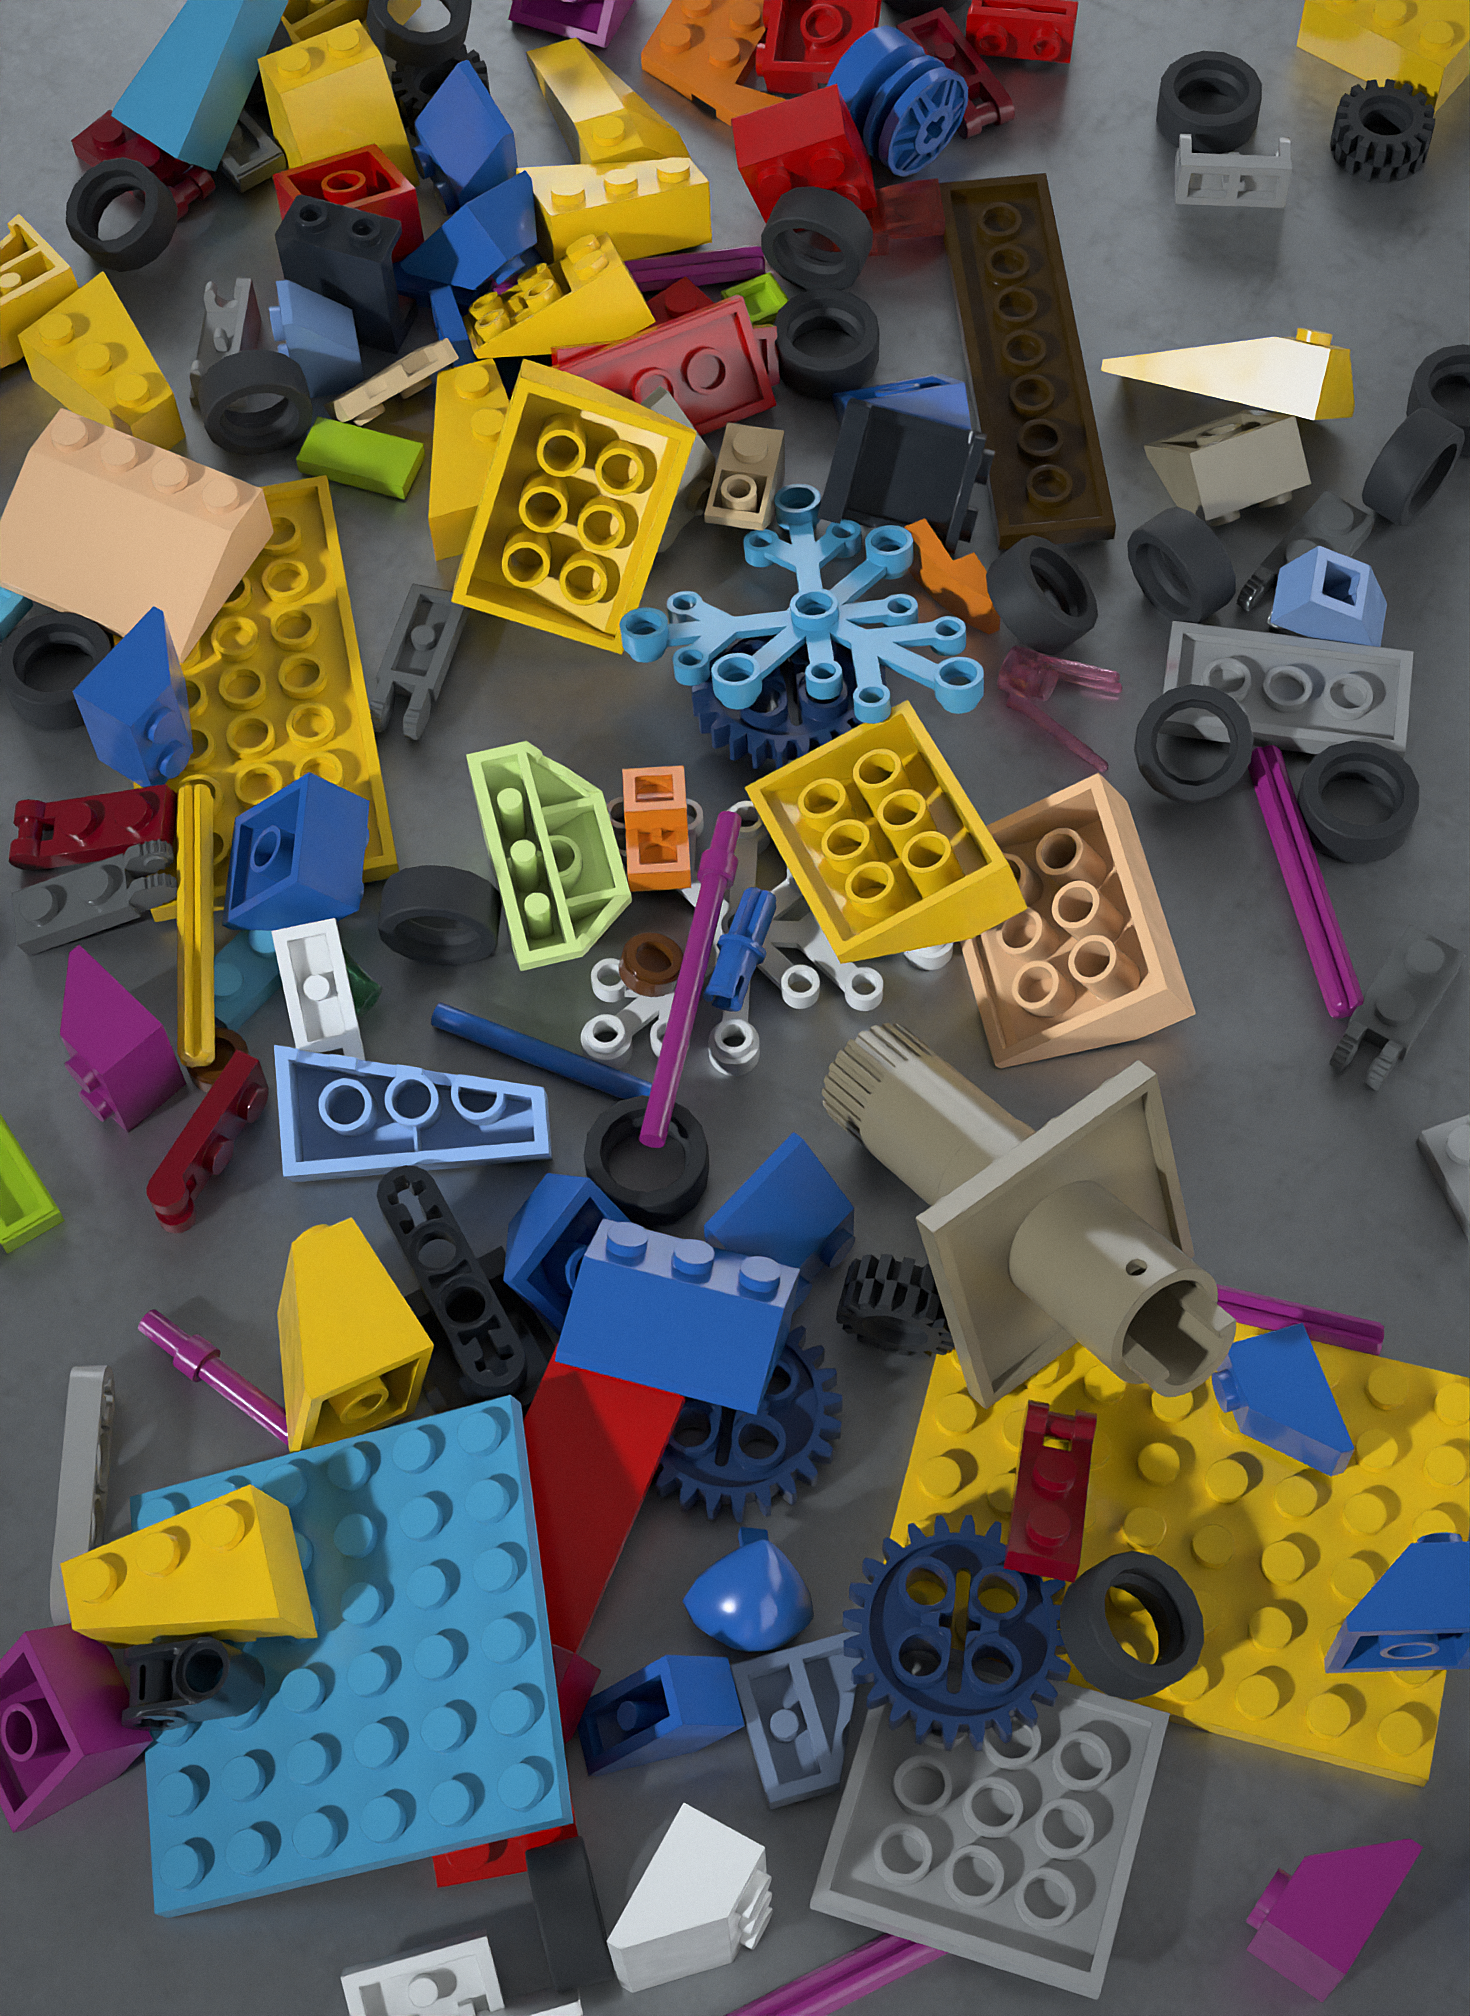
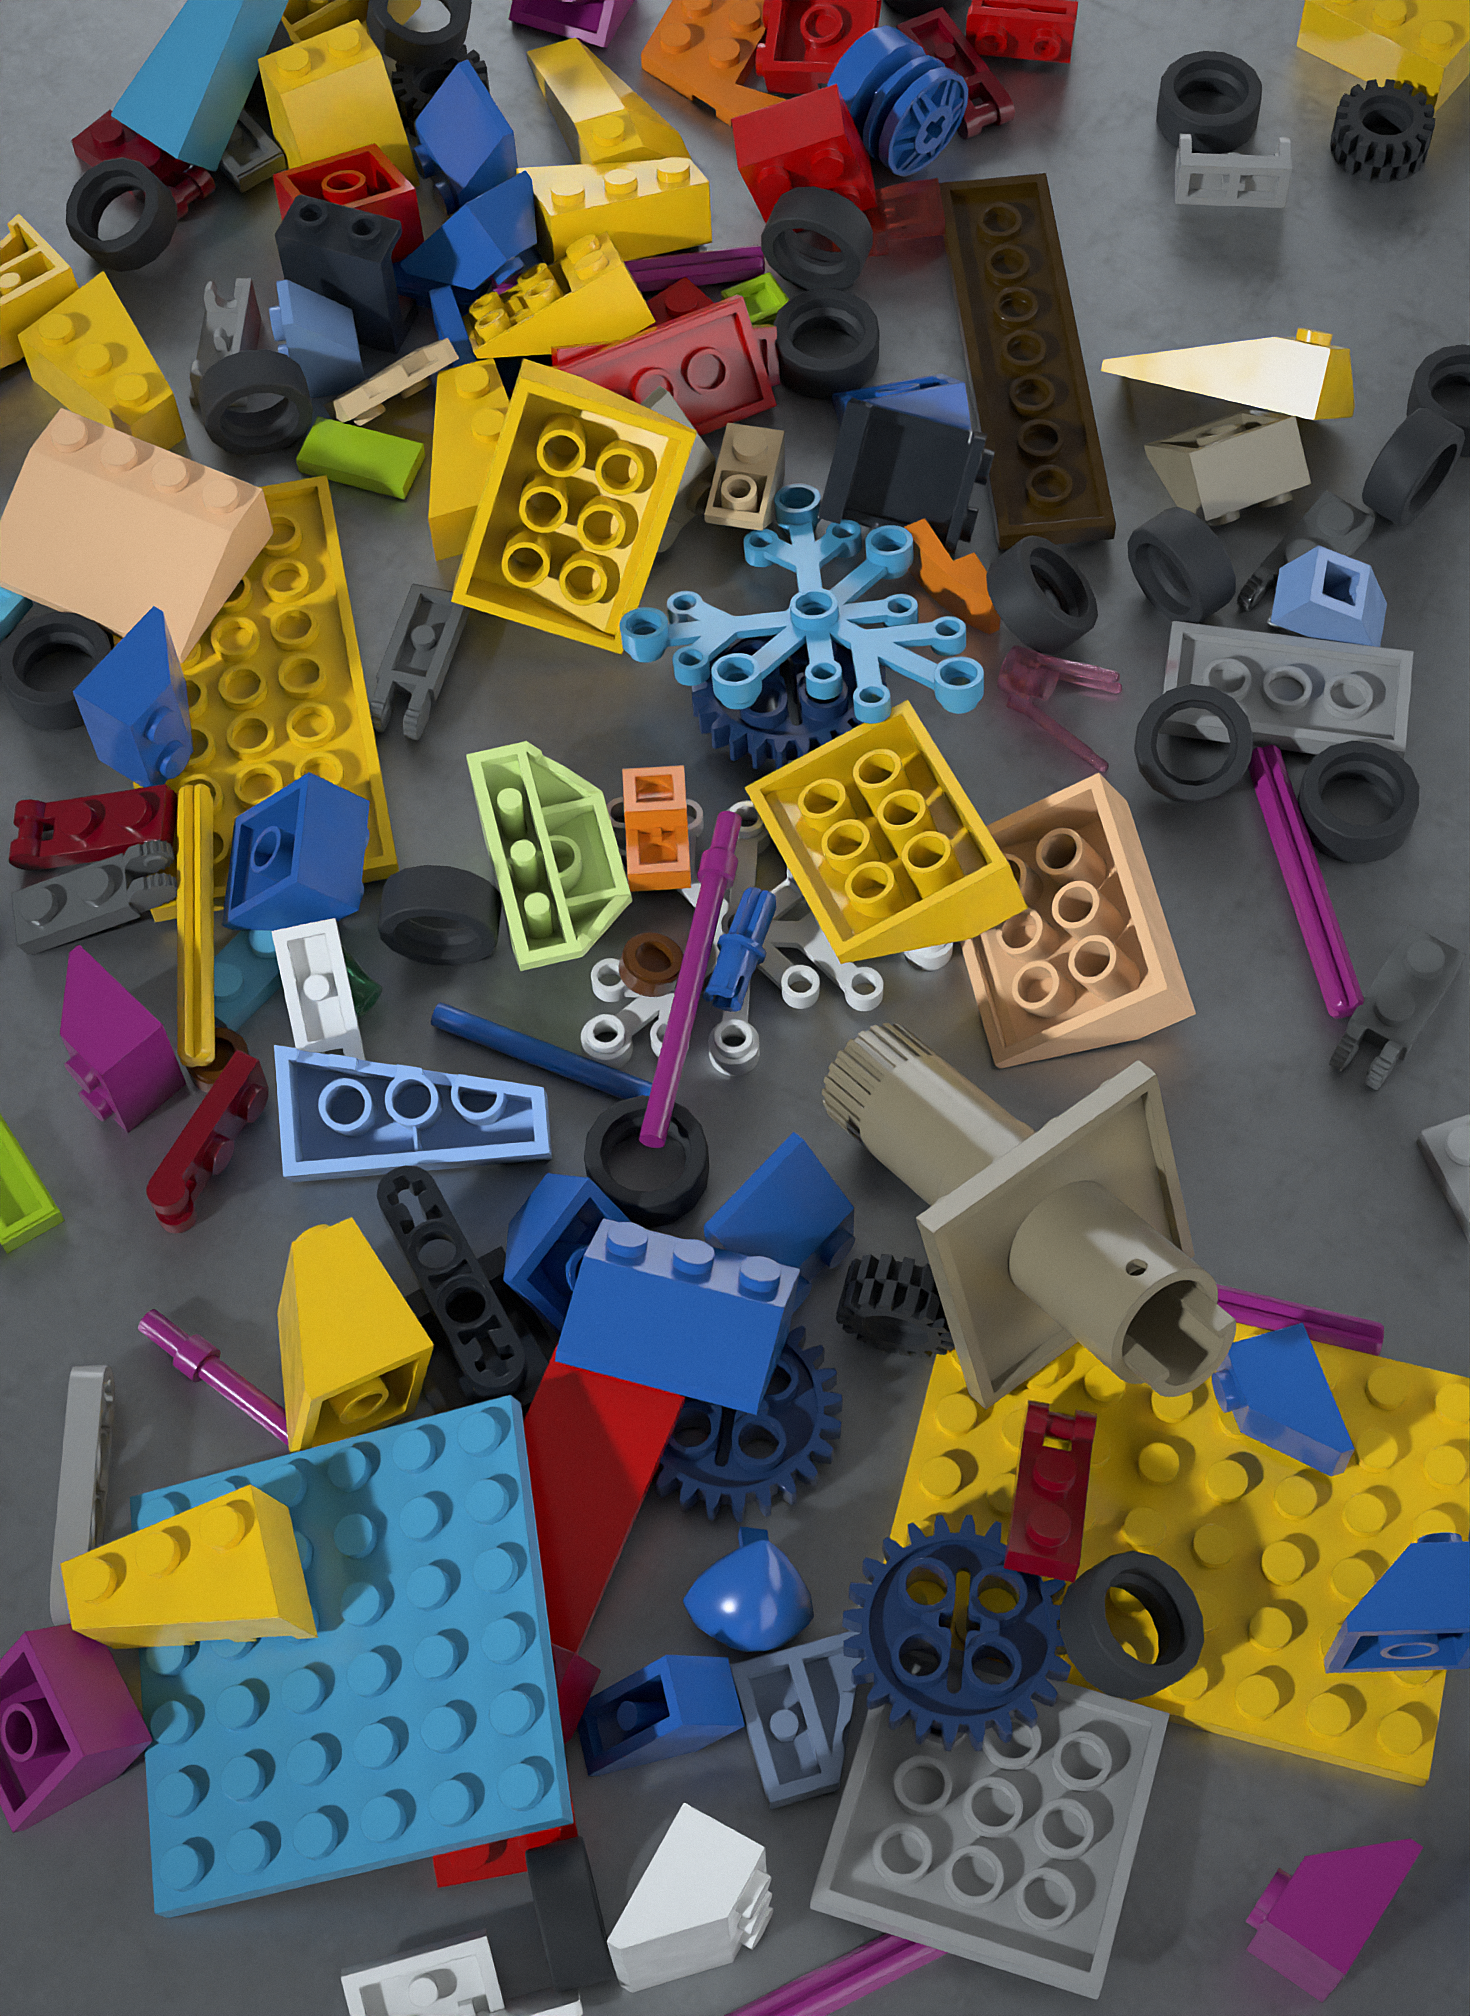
black piece [121,1637,266,1731] -> none

